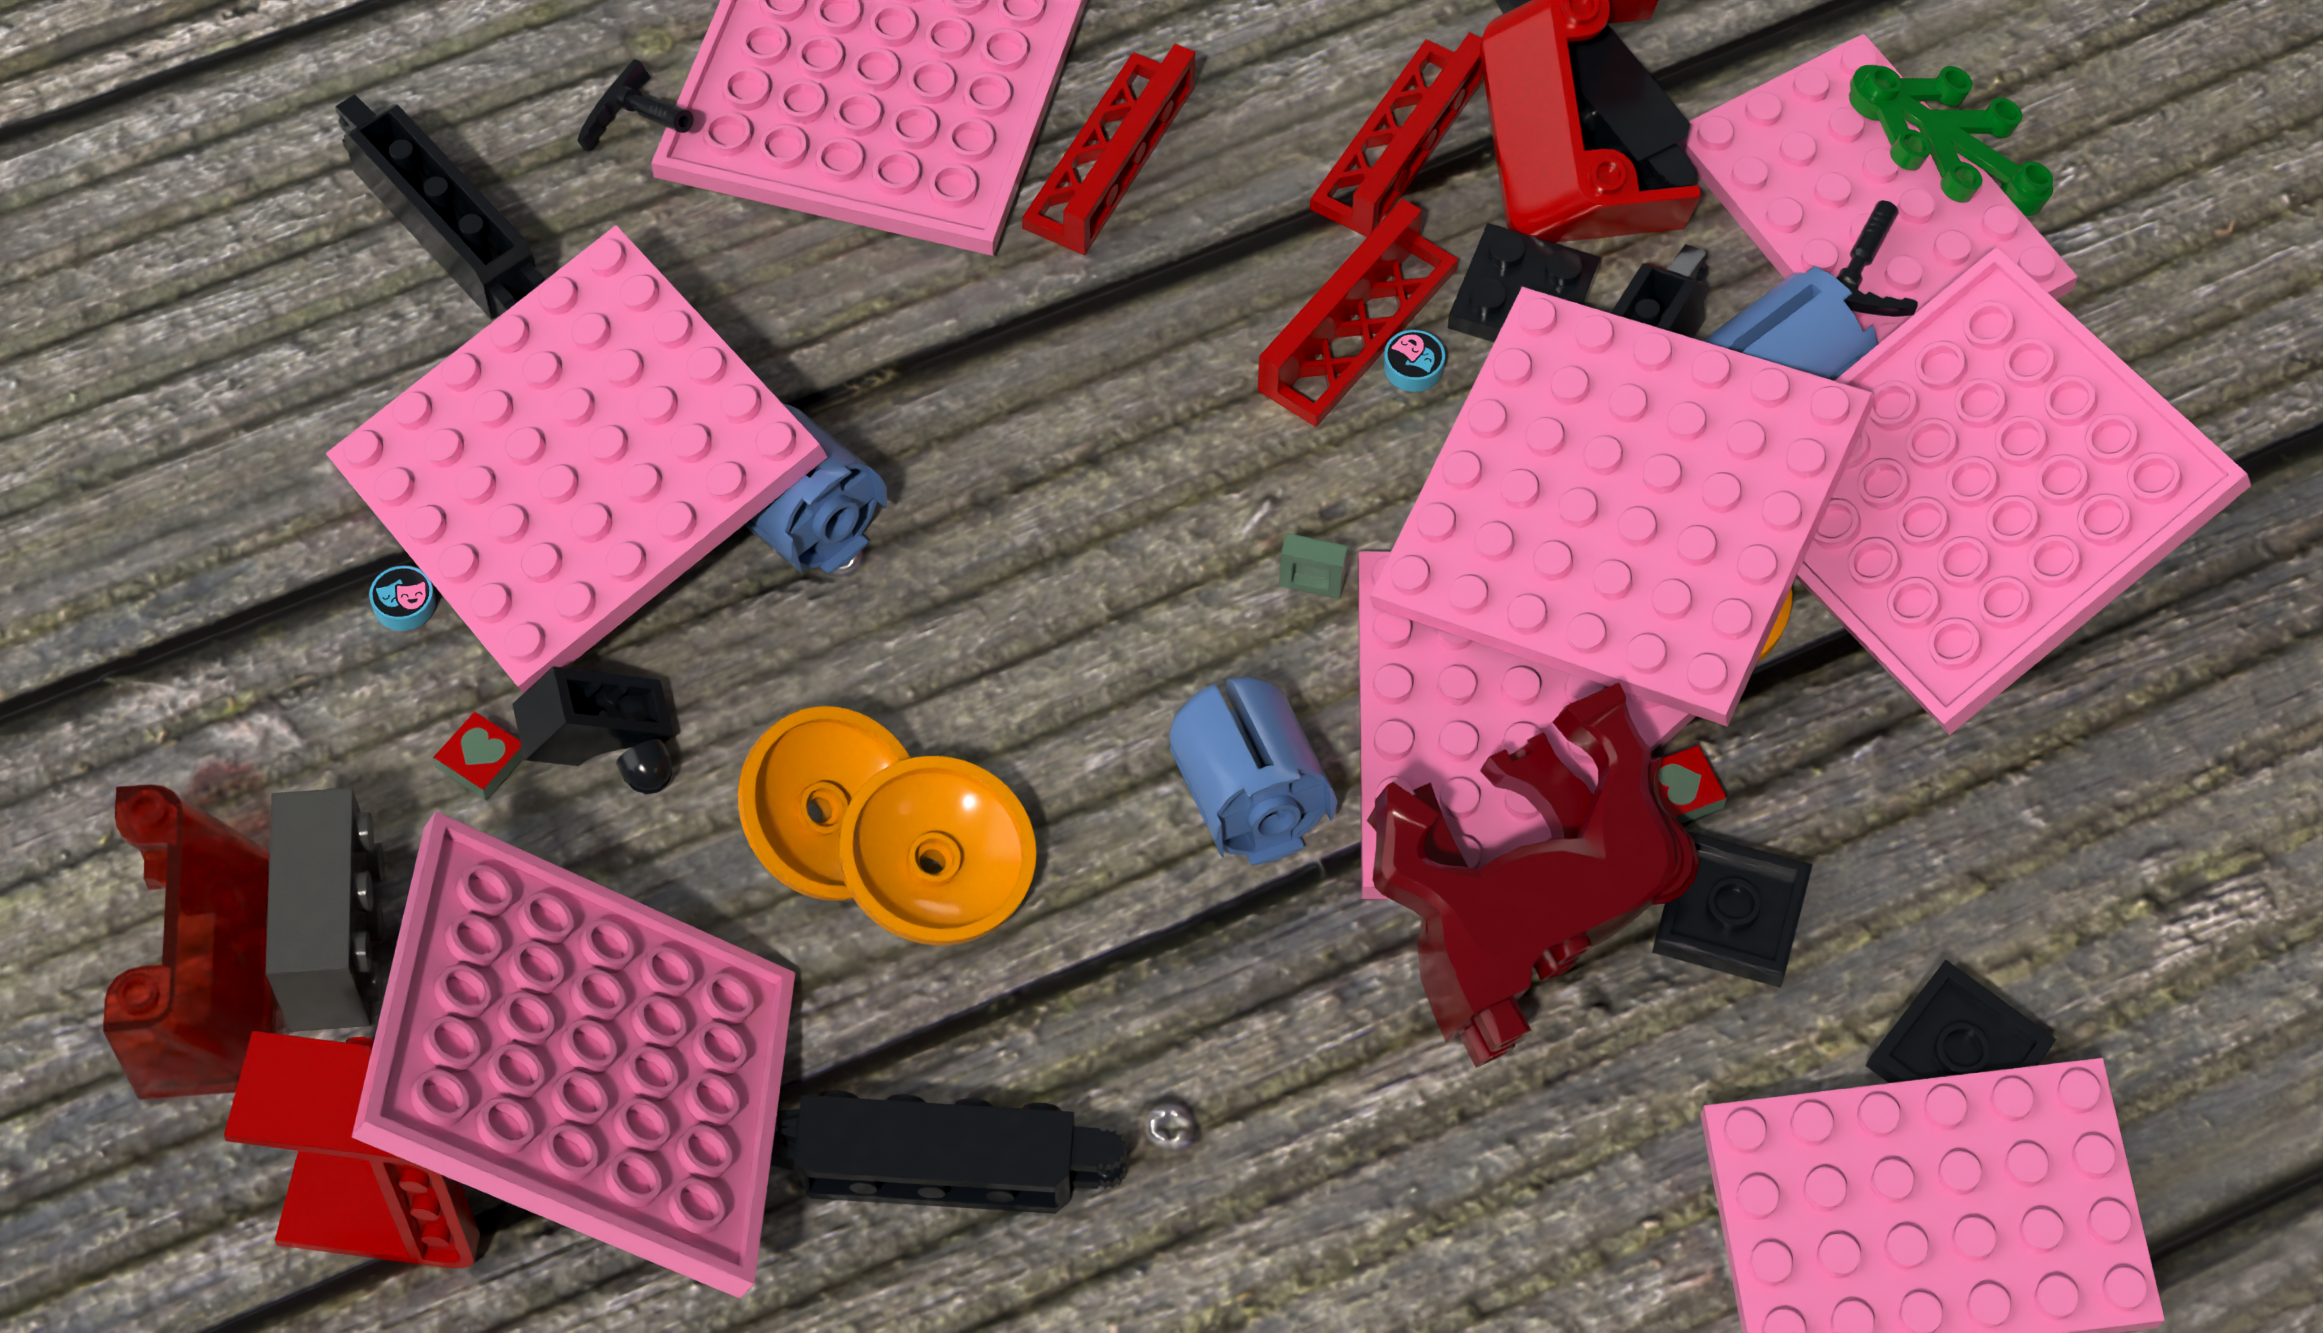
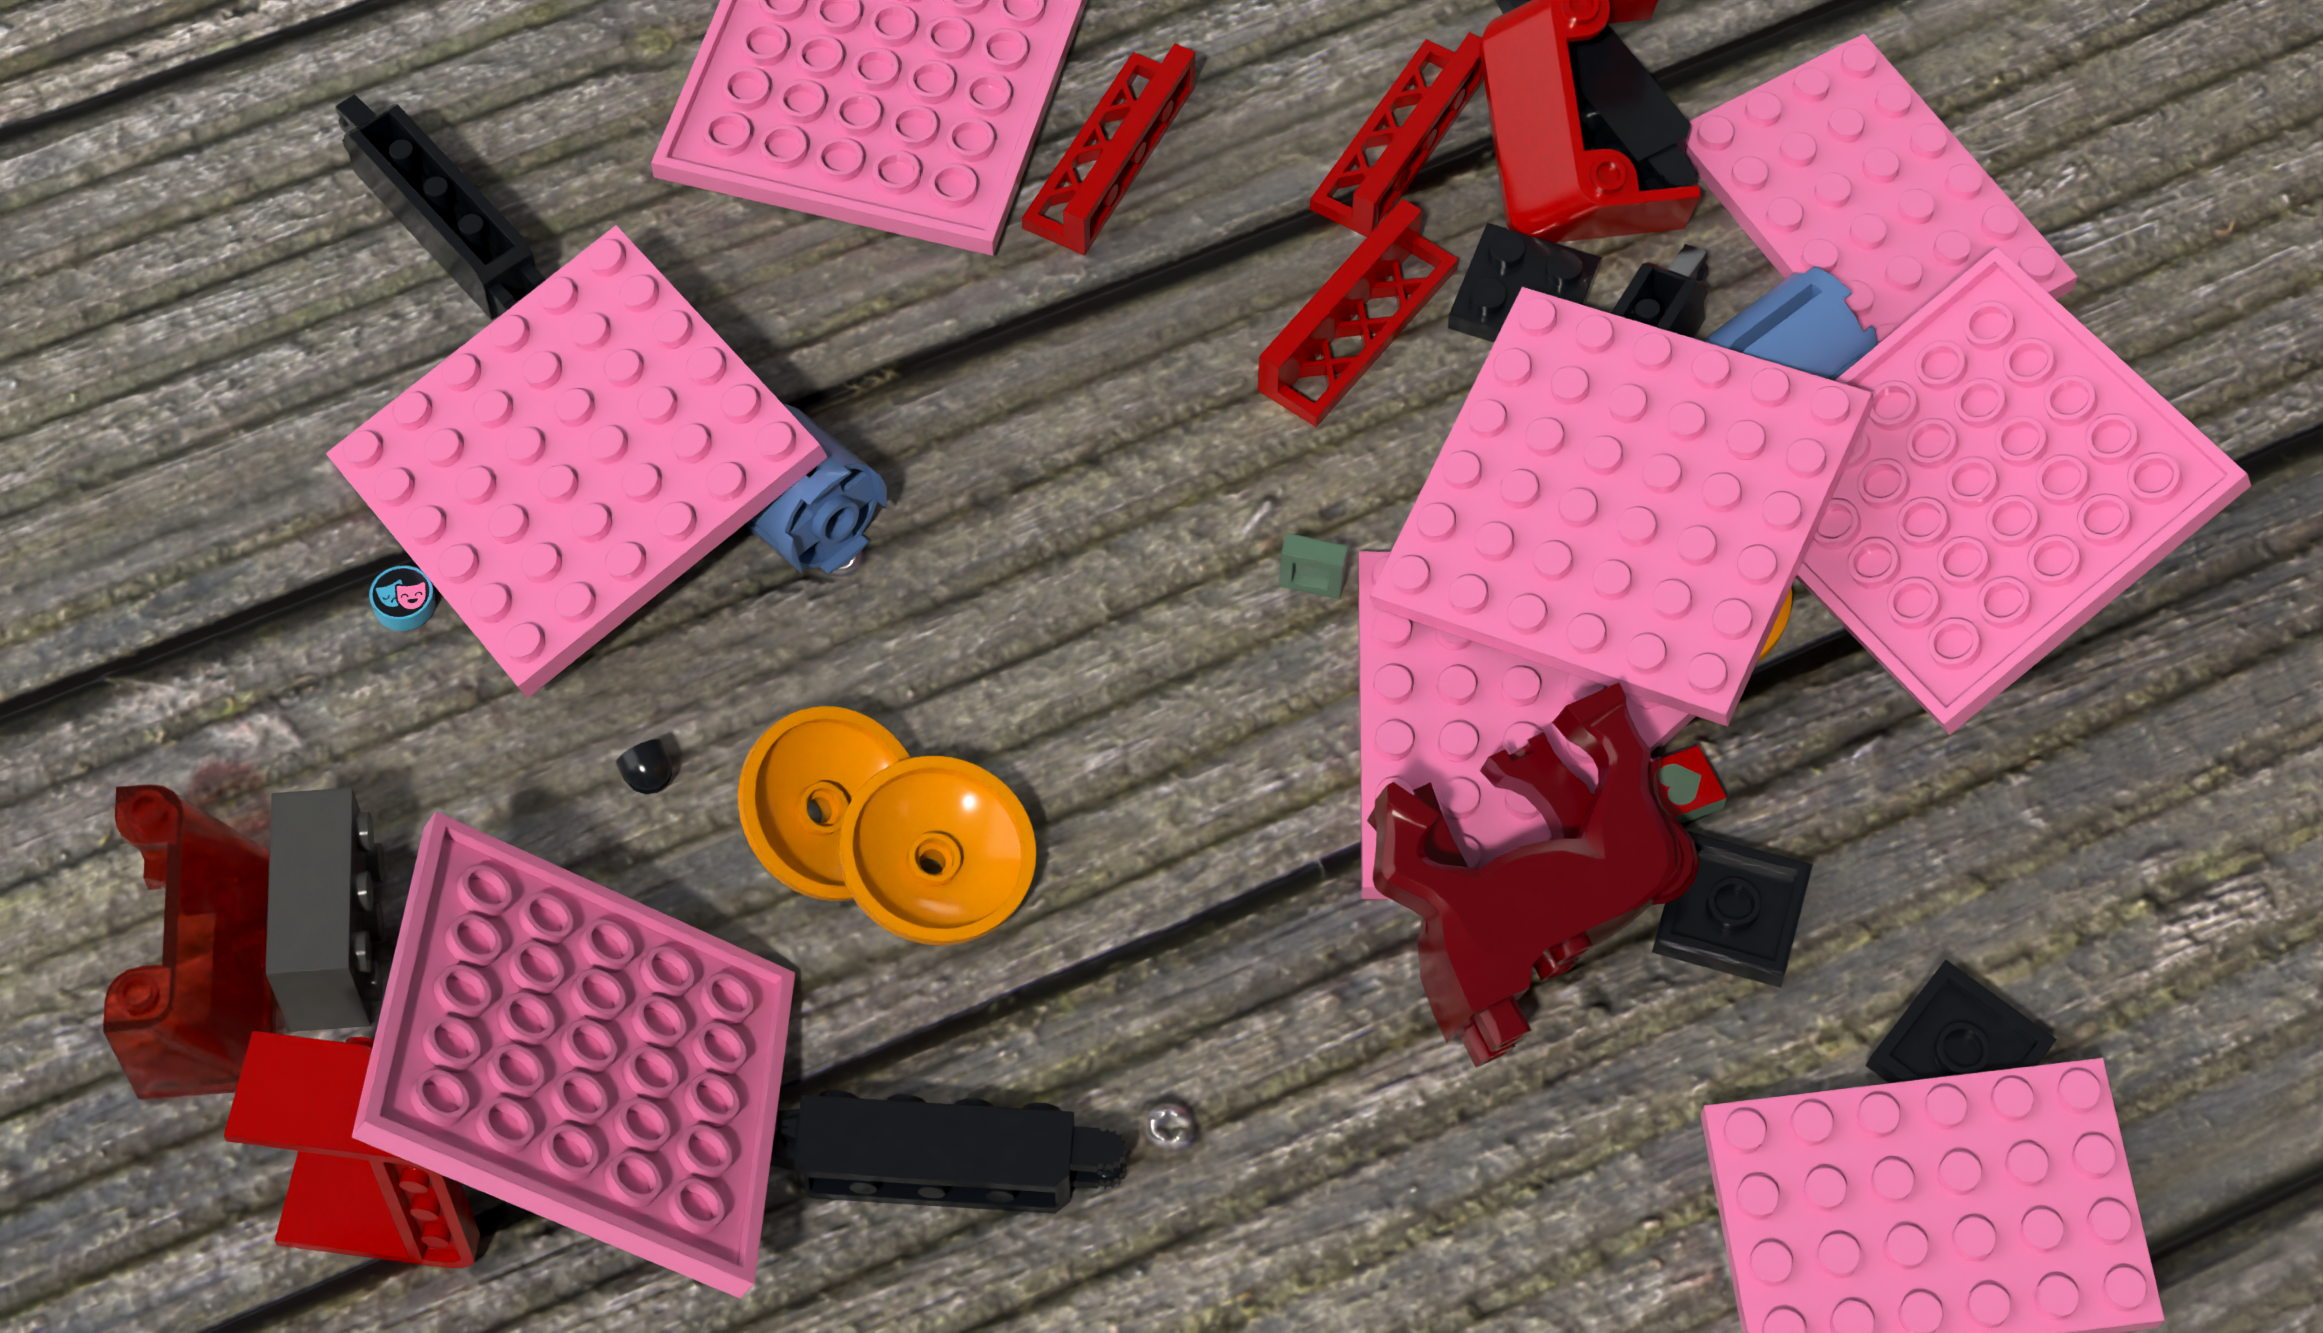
tile [433,711,524,800] -> none
black arch [512,666,674,766] -> none
black piece [577,59,694,151] -> none
medium blue cylinder [1170,675,1338,865] -> none
tile [1383,330,1445,392] -> none
black piece [1837,200,1918,317] -> none
green plant [1849,65,2053,216] -> none

